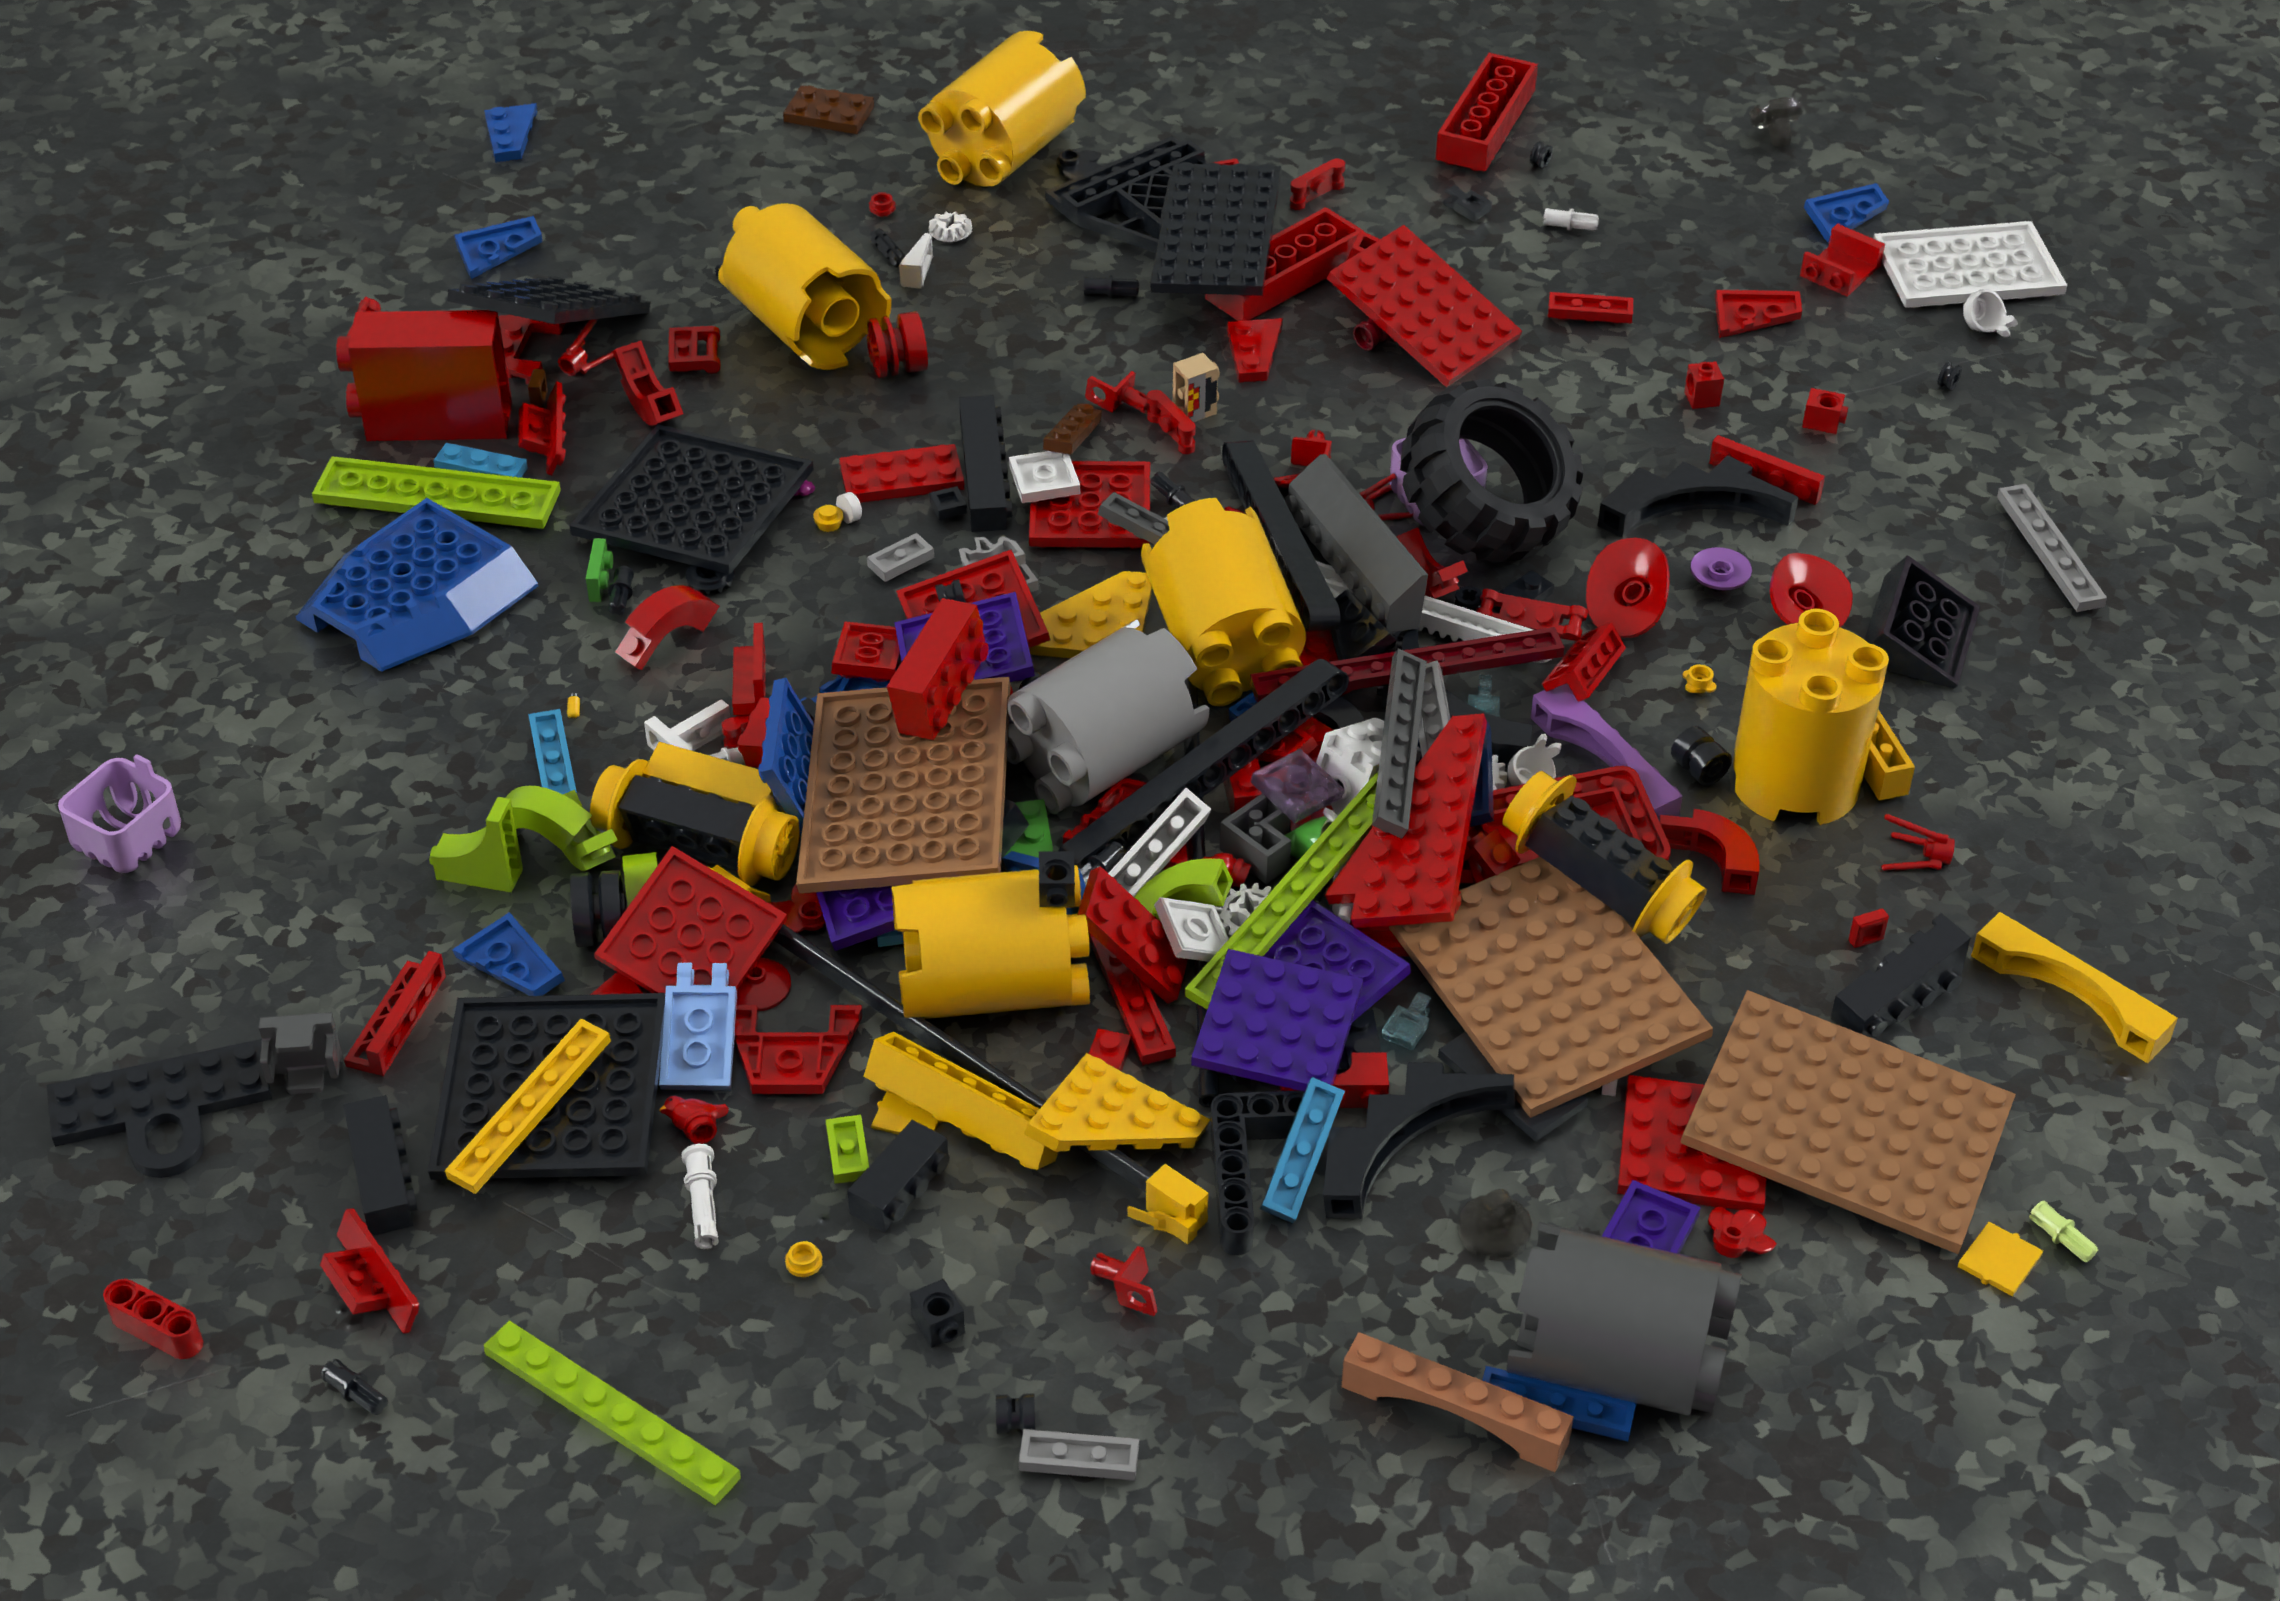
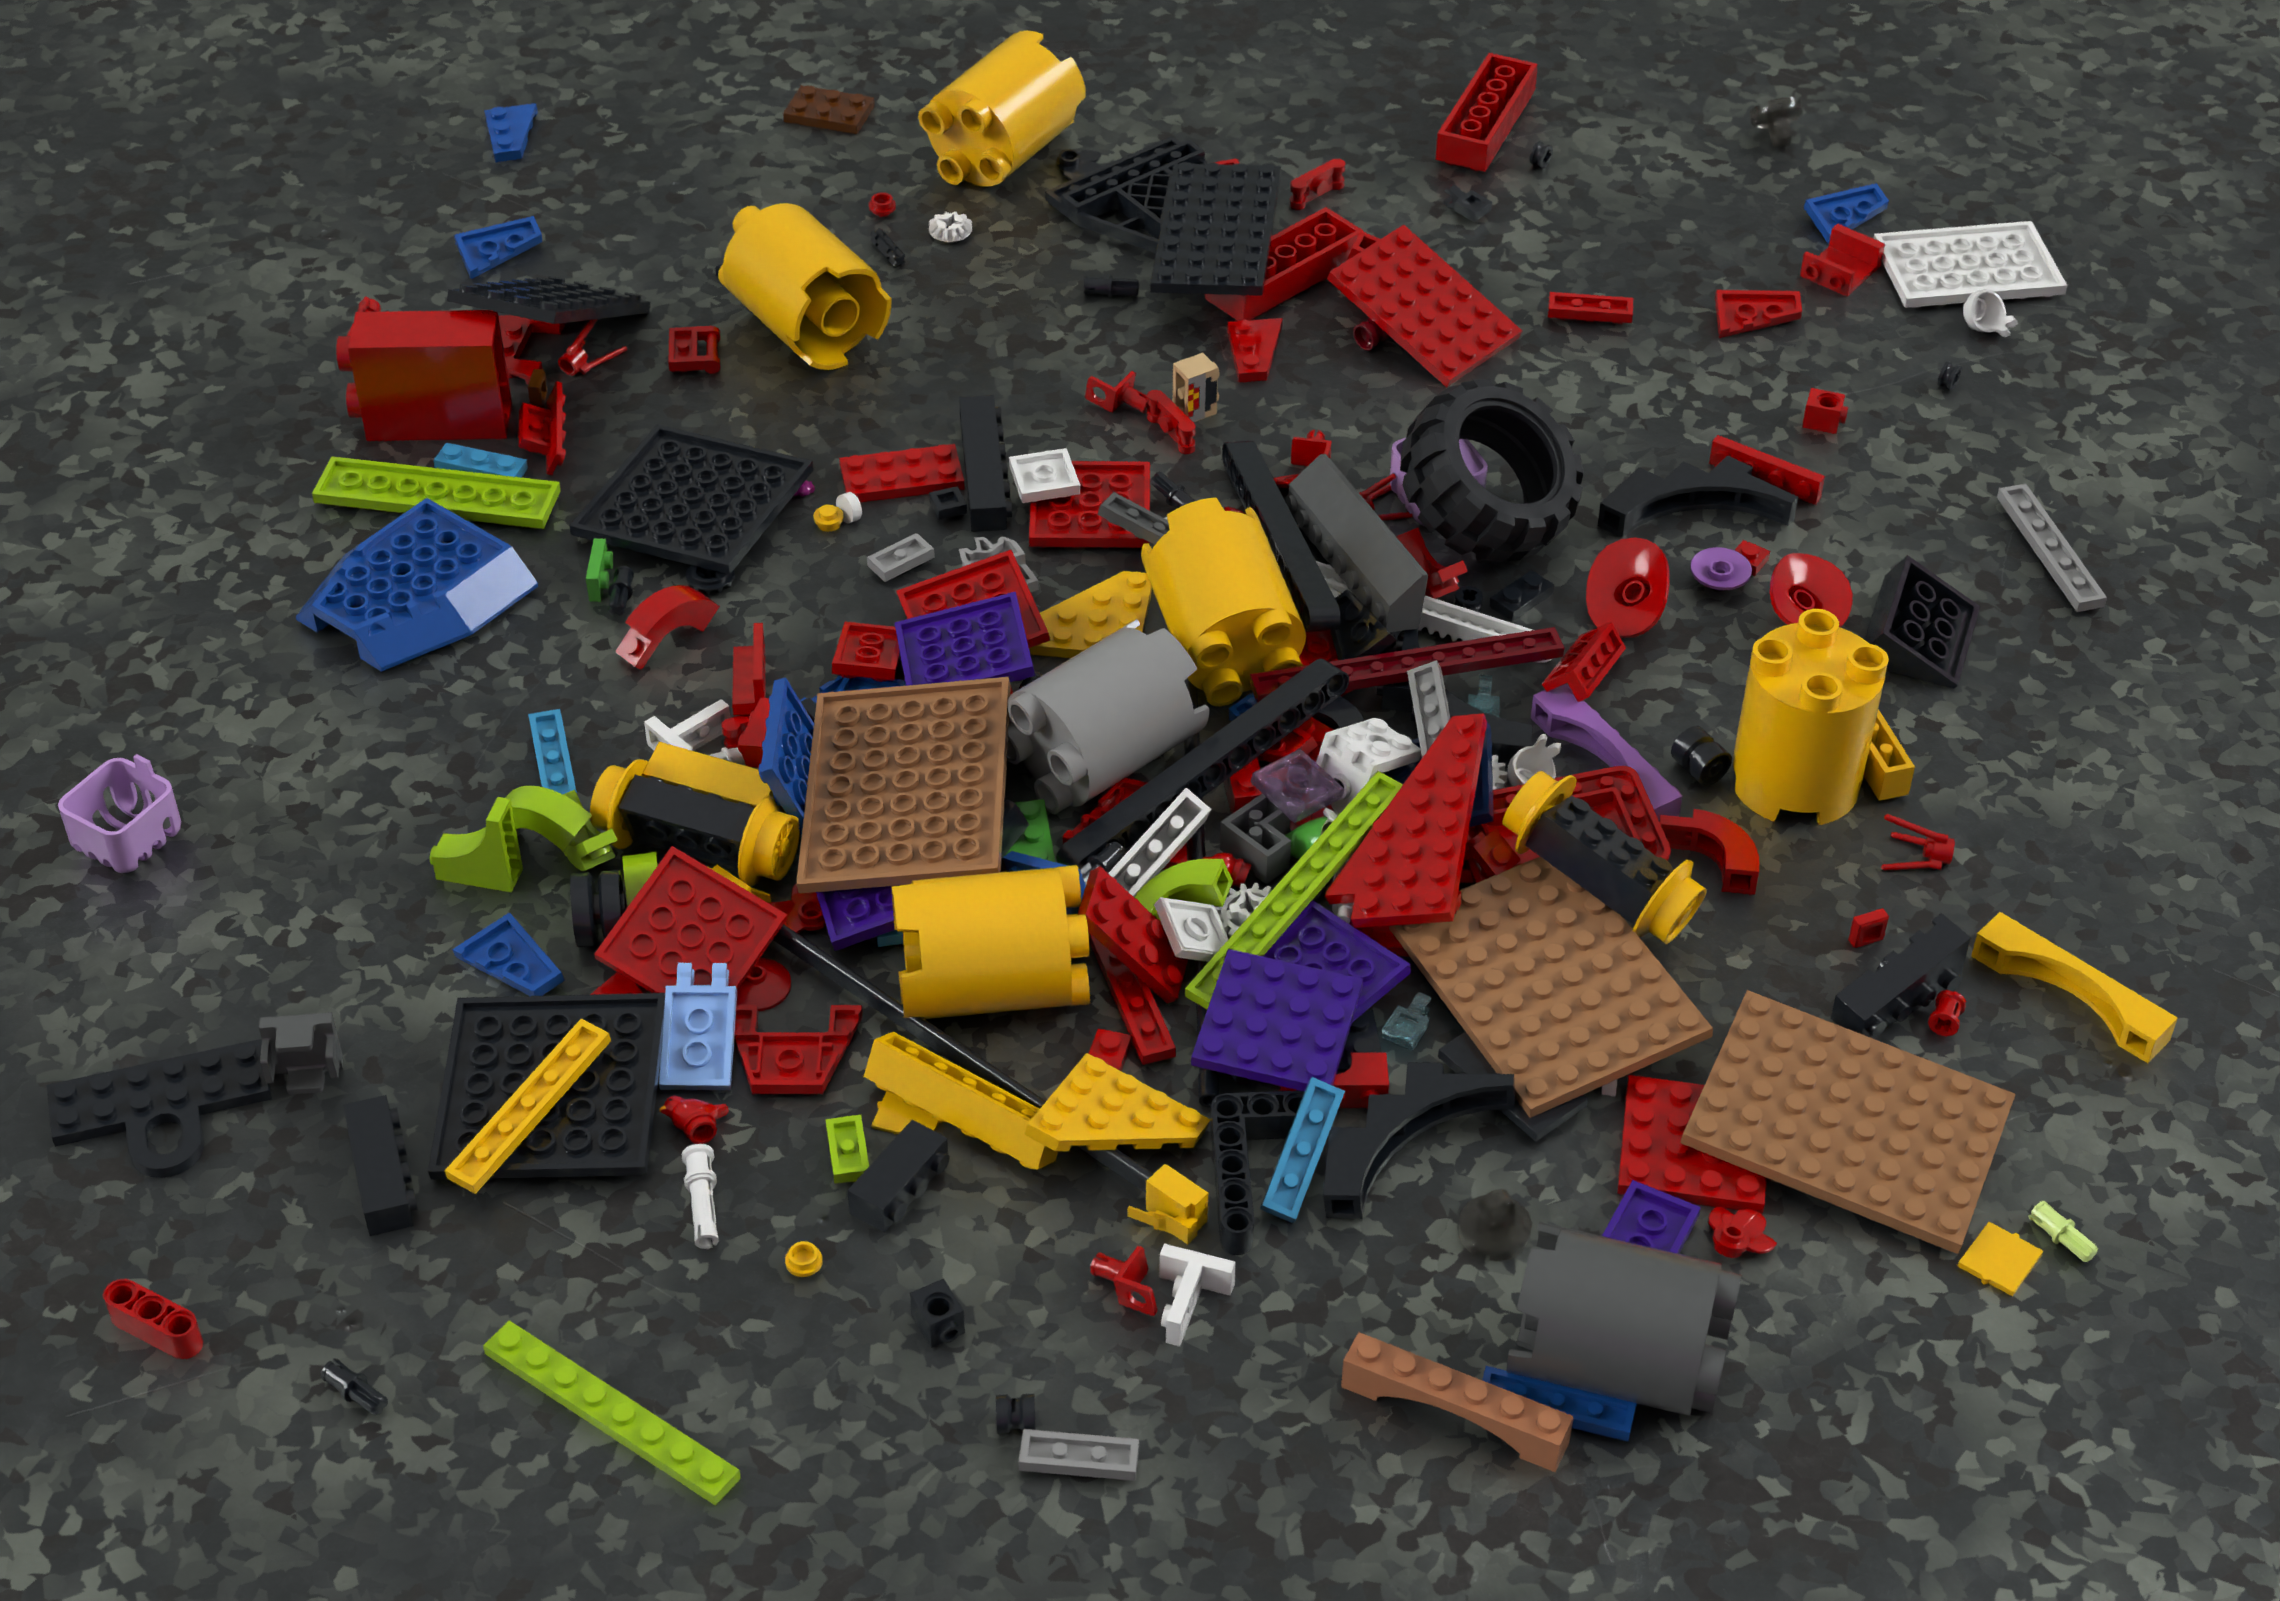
red bracket [320,1208,419,1334] -> none
red fence [344,951,446,1076] -> none
yellow piece [567,693,580,718] -> none
red arch [612,340,684,426] -> none
red wheel [867,311,928,378] -> none
red brick [887,598,989,740] -> none
white slope [899,233,933,288] -> none
black wheel [935,579,966,603] -> none
black brick [1039,851,1075,907] -> none
reddish brown plate [1043,403,1102,455] -> none
dark grey plate [1372,648,1427,839] -> none
red plate [1476,589,1589,641] -> none
white axle [1543,208,1599,231] -> none
yellow plate [1683,664,1717,693] -> none
red brick [1684,361,1724,409] -> none
none -> white bracket [1159,1244,1235,1346]
none -> red plate [1734,540,1770,576]
none -> red bush [1928,990,1966,1036]

